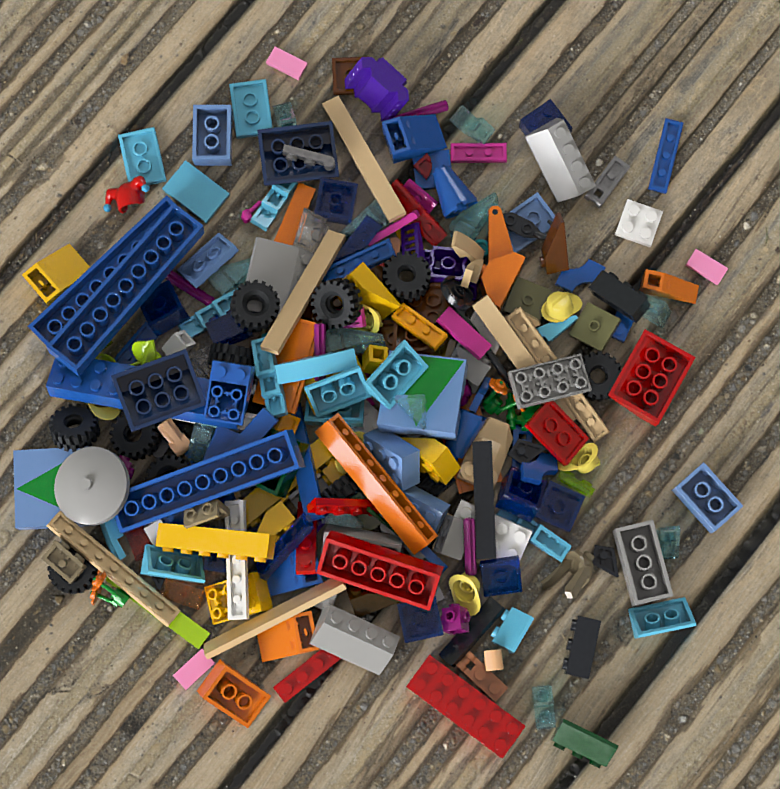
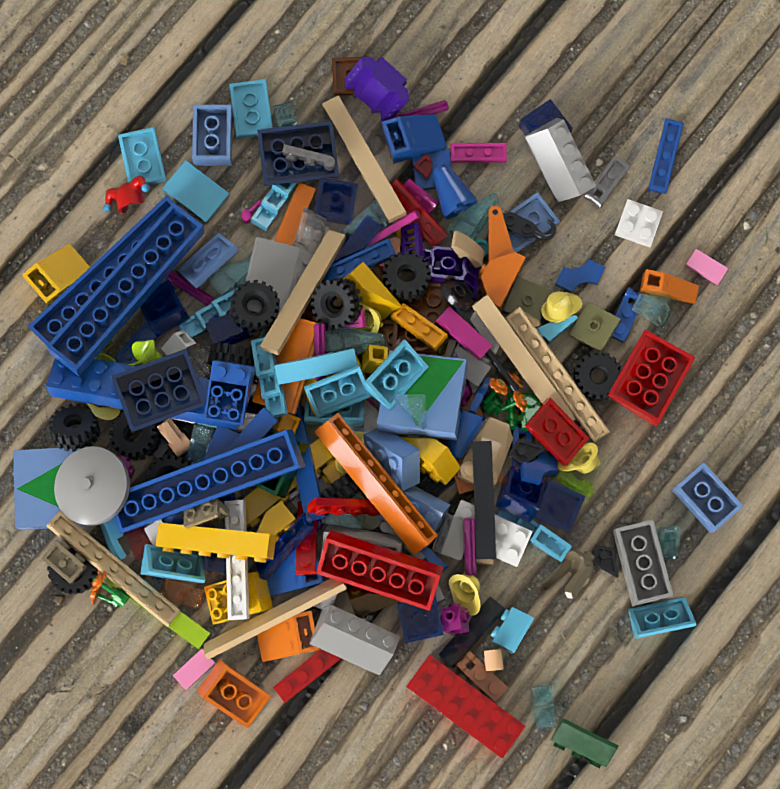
bright pink tile [266,47,308,81] -> none
dark green piece [366,507,398,536] -> none
clear light blue slope [450,106,495,144] -> none
tan slope [460,259,484,288] -> none
clear blue tile [480,555,522,597] -> none
light grey tile [507,354,592,409] -> none
reddish brown slope [539,212,569,275] -> none
black brick [562,615,601,679] -> none
black brick [589,270,650,323] -> none

